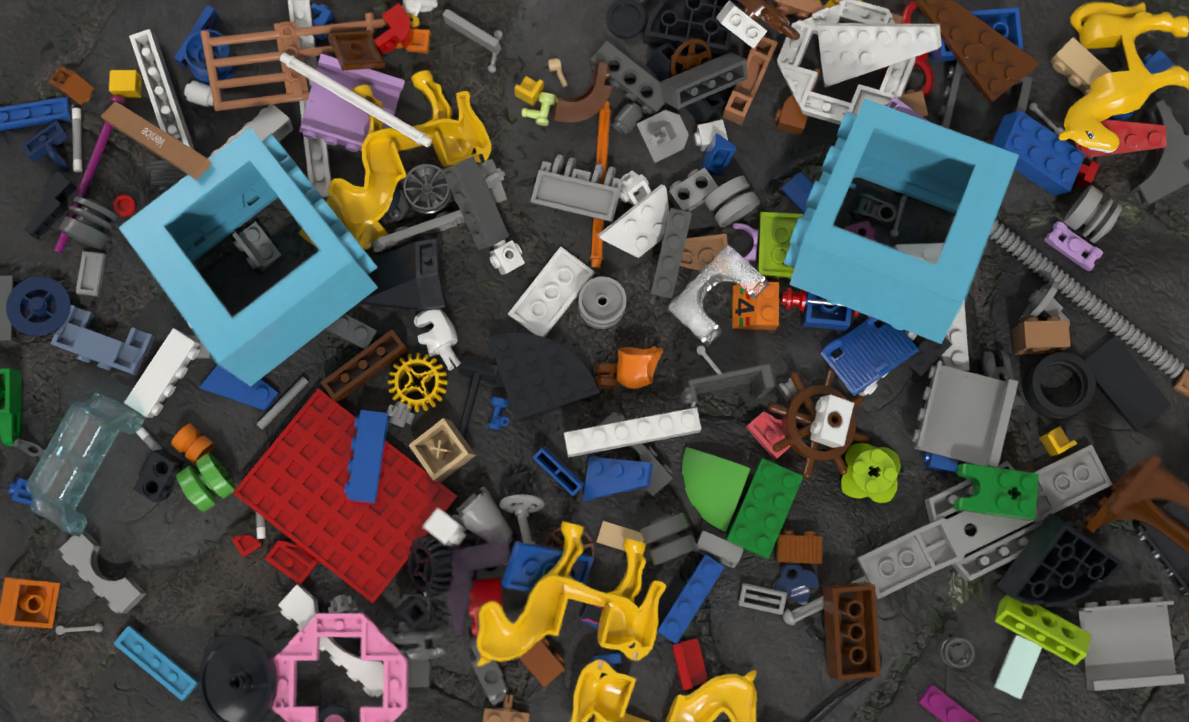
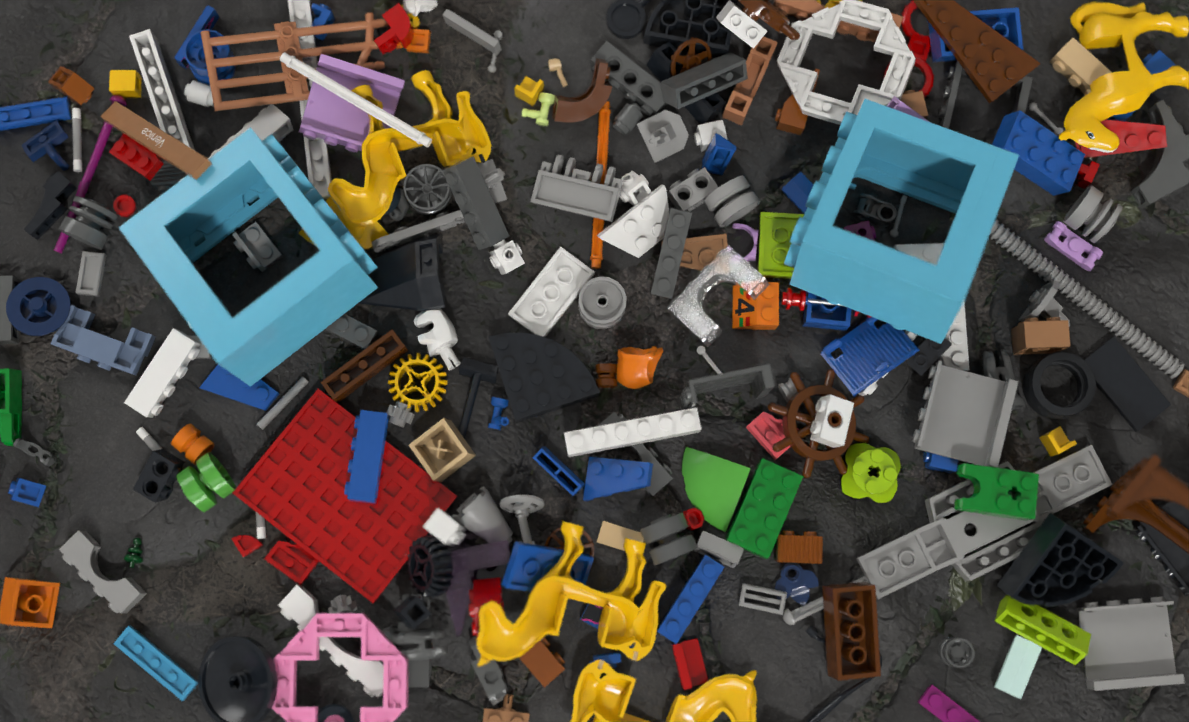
clear light blue windscreen [26,392,146,537] -> none
light grey hinge [56,623,103,635] -> none
reddish brown tile [328,31,384,71] -> none
white wing [817,23,942,87] -> none
none -> red wing [109,134,164,181]
none -> dark green hair [124,538,143,568]
none -> red tile [683,507,704,531]

